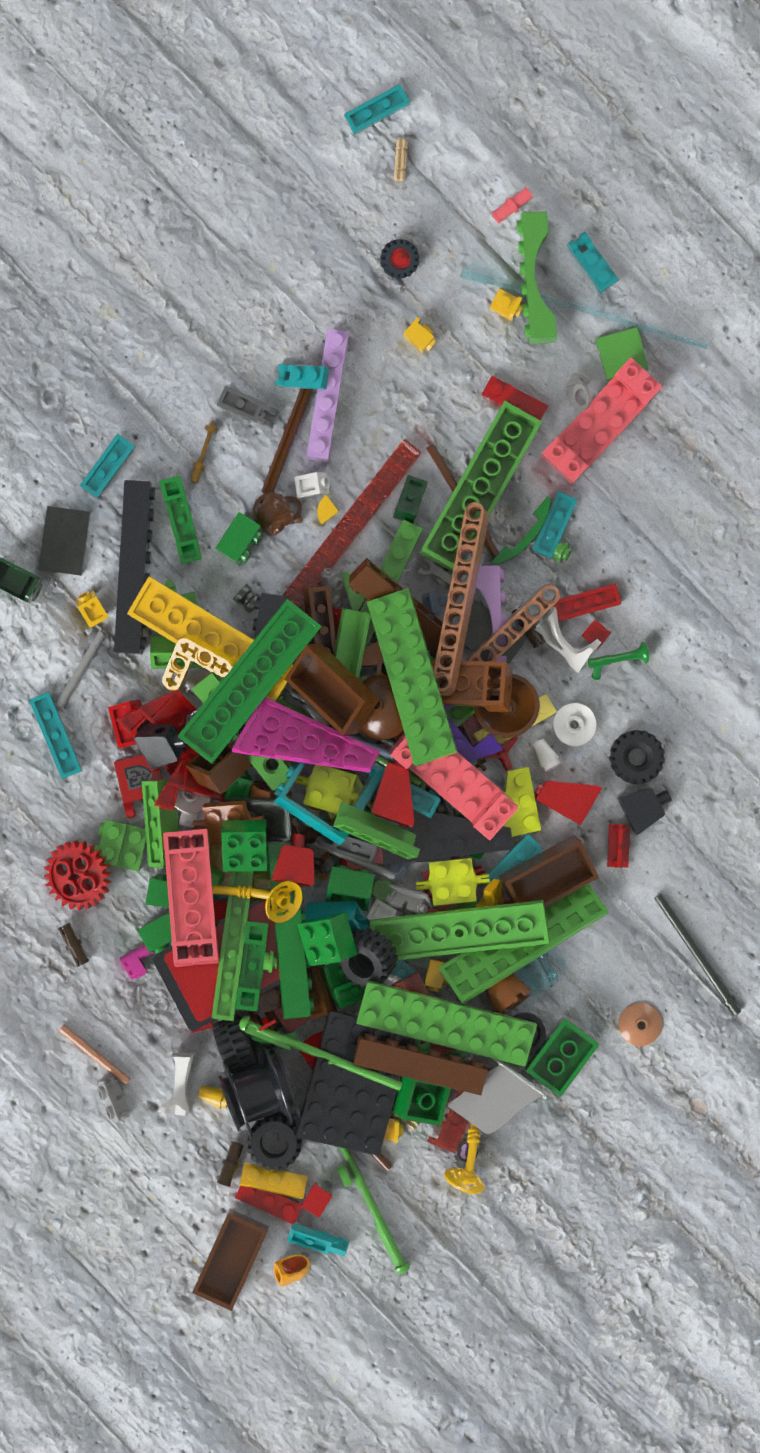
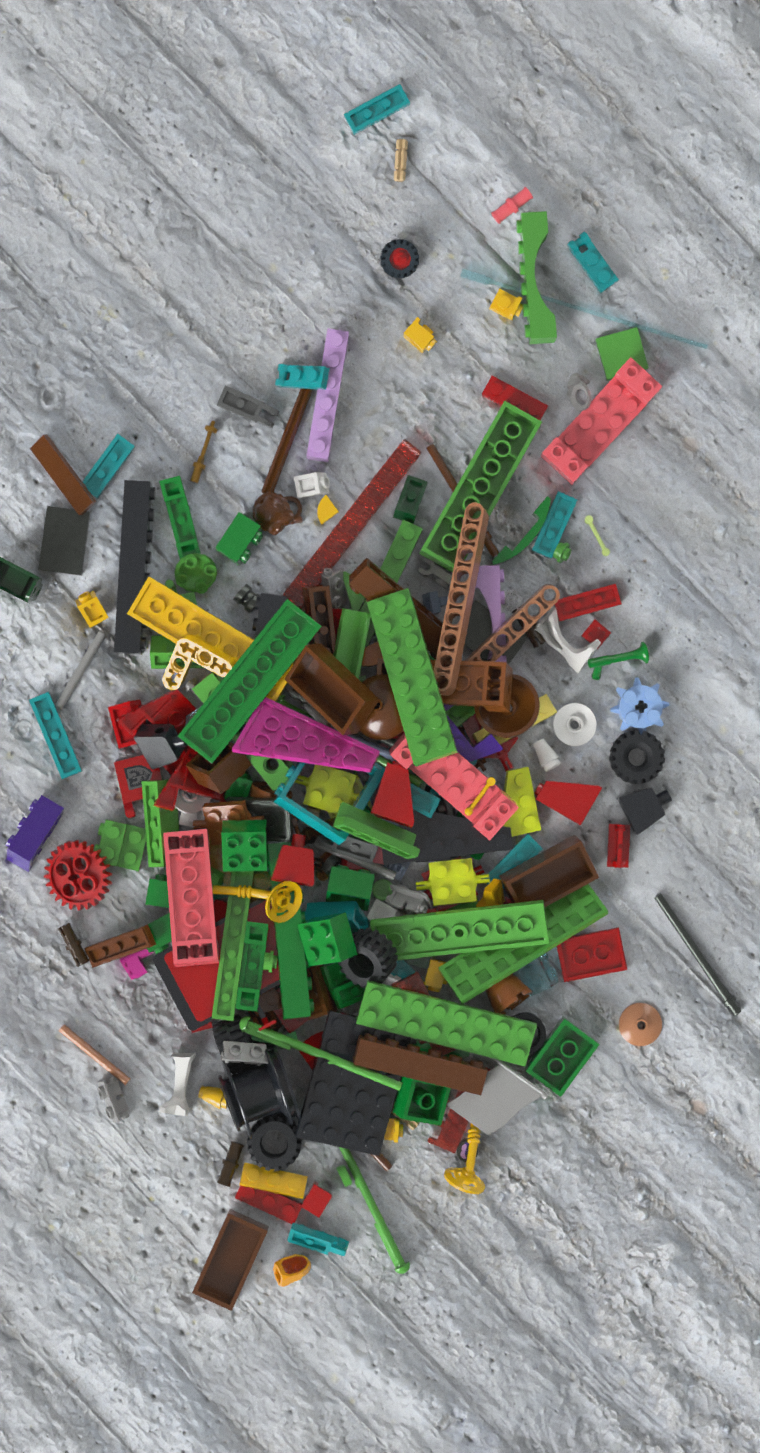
none -> dark purple wedge [6,795,64,872]
none -> reddish brown tile [30,434,97,515]
none -> reddish brown tile [84,924,156,968]
none -> bright green dish [174,553,217,594]
none -> light grey hinge [221,1041,268,1066]
none -> yellow hinge [465,777,496,816]
none -> red tile [556,927,627,982]
none -> yellowish green hinge [584,515,610,556]
none -> light blue brick [610,677,670,735]

